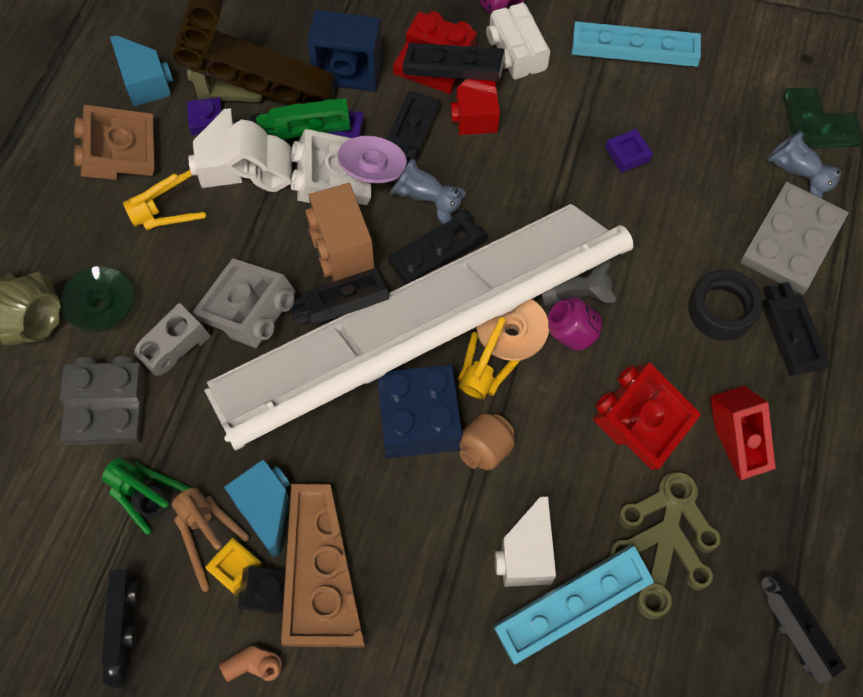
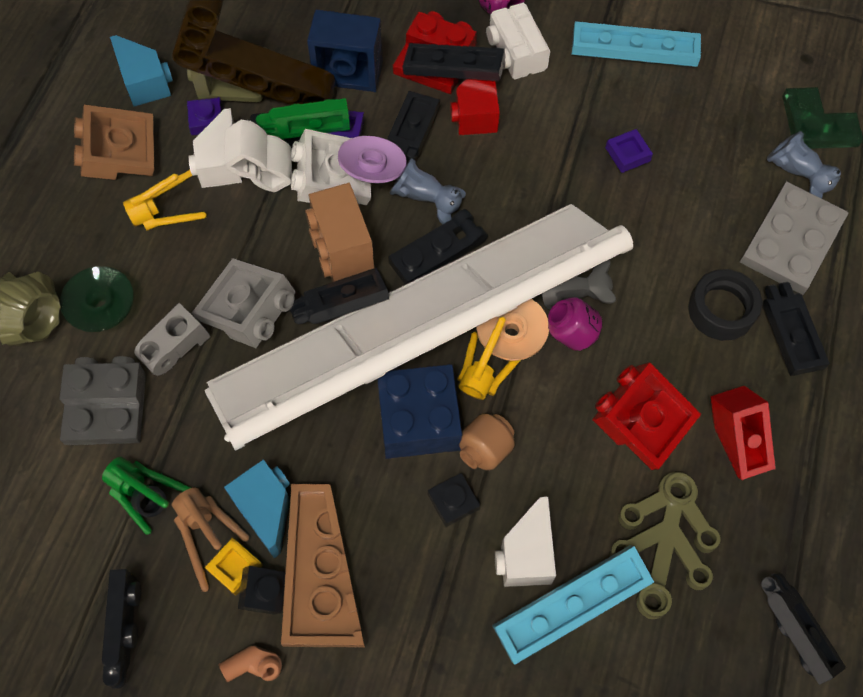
none -> black plate [427,473,480,527]

